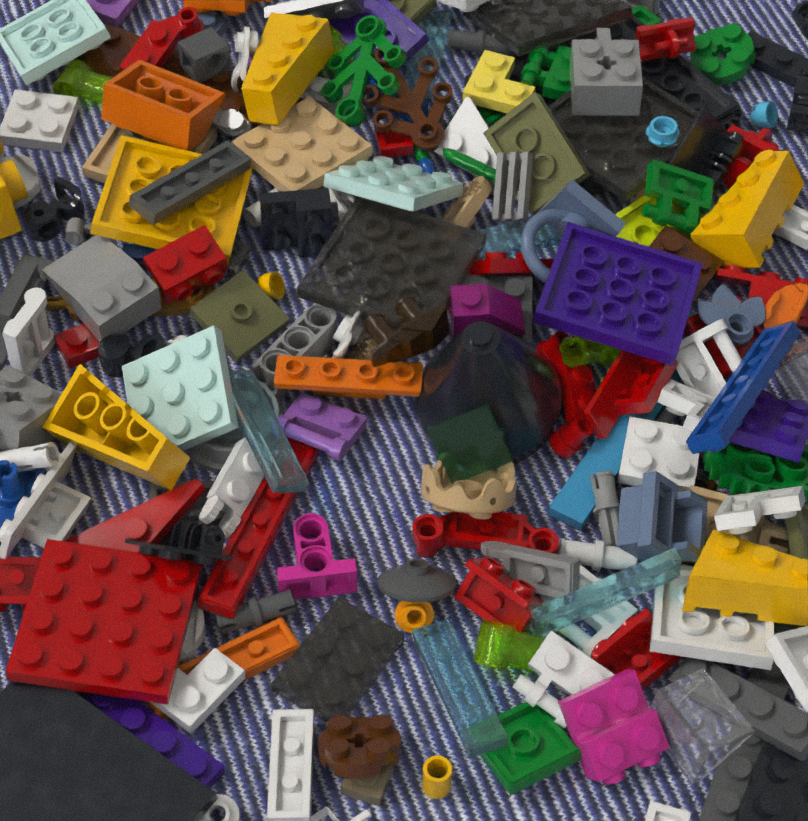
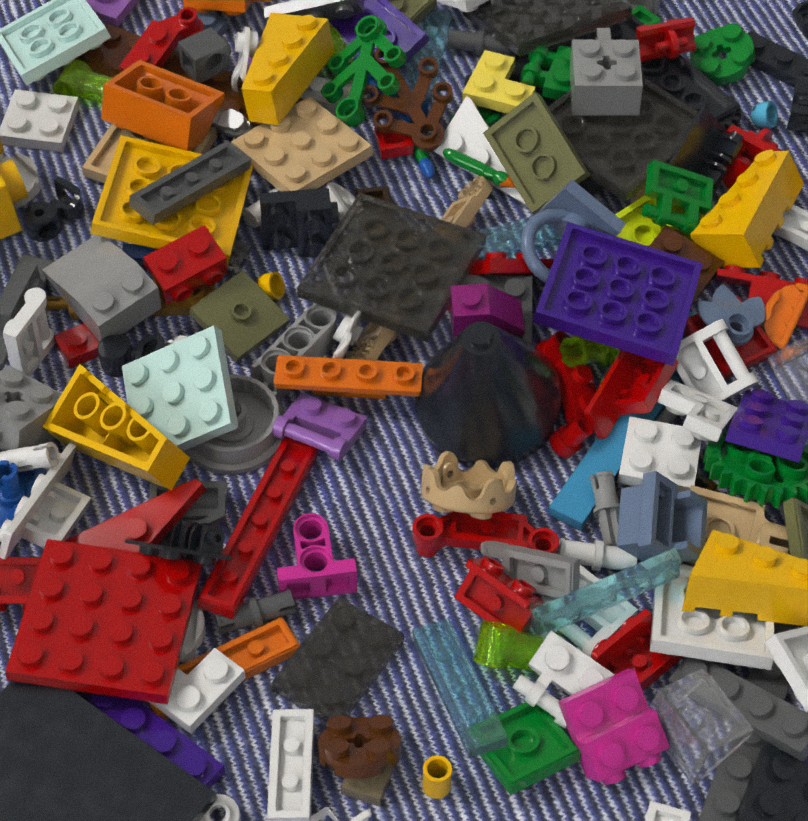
light grey hand [65,217,91,245] -> none
white hinge [198,437,272,539] -> none
clear light blue tile [229,370,310,493] -> none
light aqua plate [323,156,464,212] -> none
dark brown connector [363,296,450,367] -> none
dark grey dish [378,559,456,602] -> none
light orange plate [395,601,434,633] -> none
clear green piece [427,404,513,484] -> none
light grey tile [492,151,533,222] -> none
medium azure plate [646,116,680,147] -> none
blue plate [686,321,800,454] -> none
white plate [714,486,806,534] -> none

